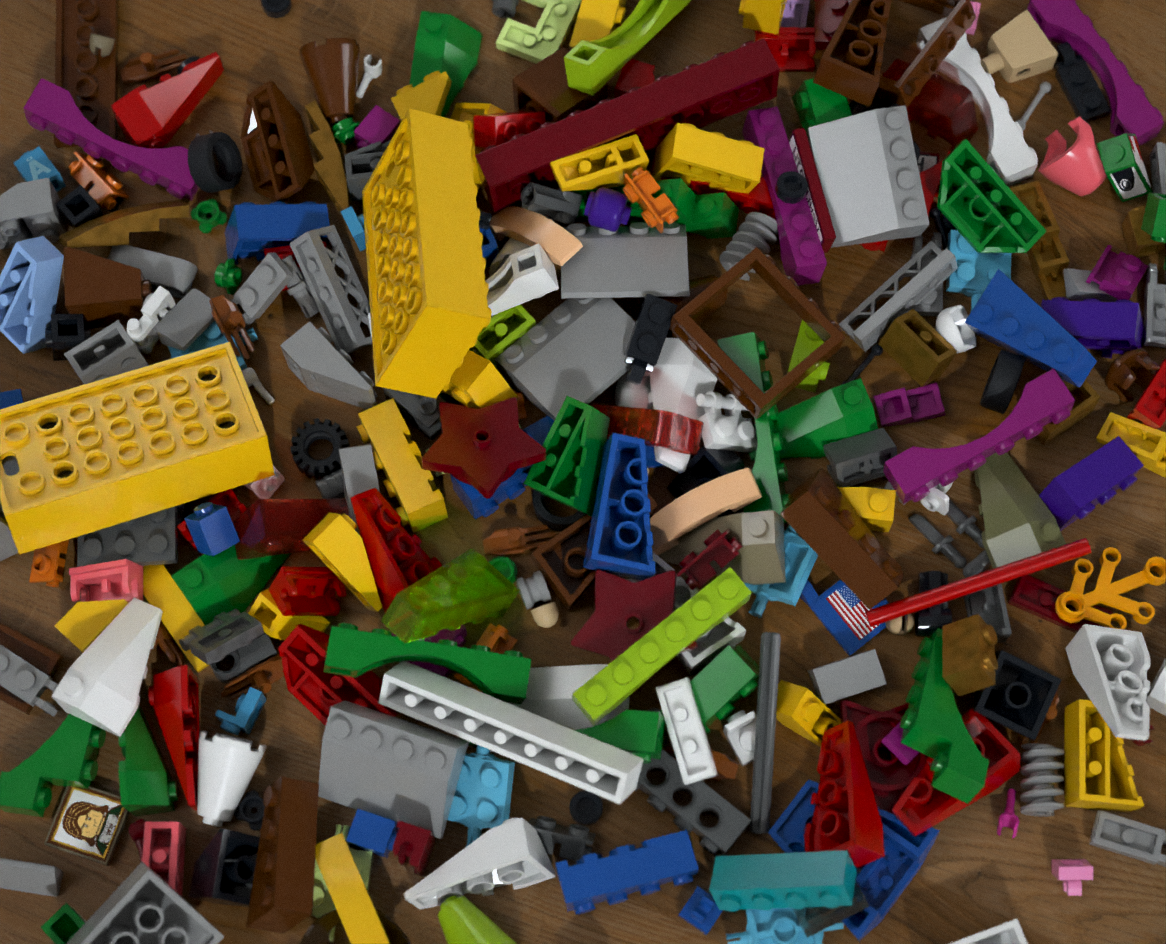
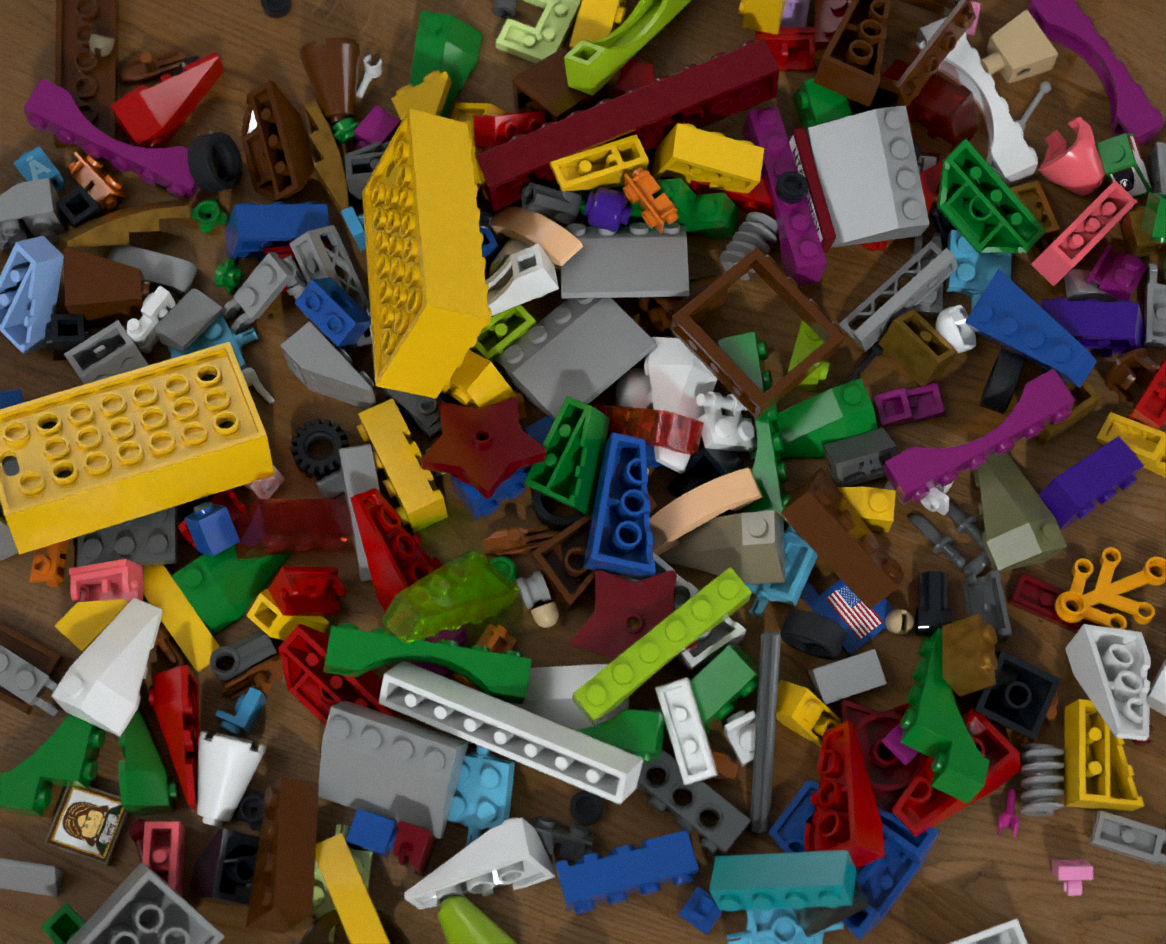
flat silver plate [179,608,264,665] -> none
dark orange piece [209,294,254,360] -> none
yellow slope [303,512,382,612] -> none
black hinge [624,294,677,385] -> none
dark red hinge [676,528,743,590] -> none
red piece [865,538,1091,627] -> none
black hinge [1055,42,1111,123] -> none
none -> blue brick [295,277,371,347]
none -> black tyre [780,610,847,659]
none -> coral brick [1031,180,1137,286]

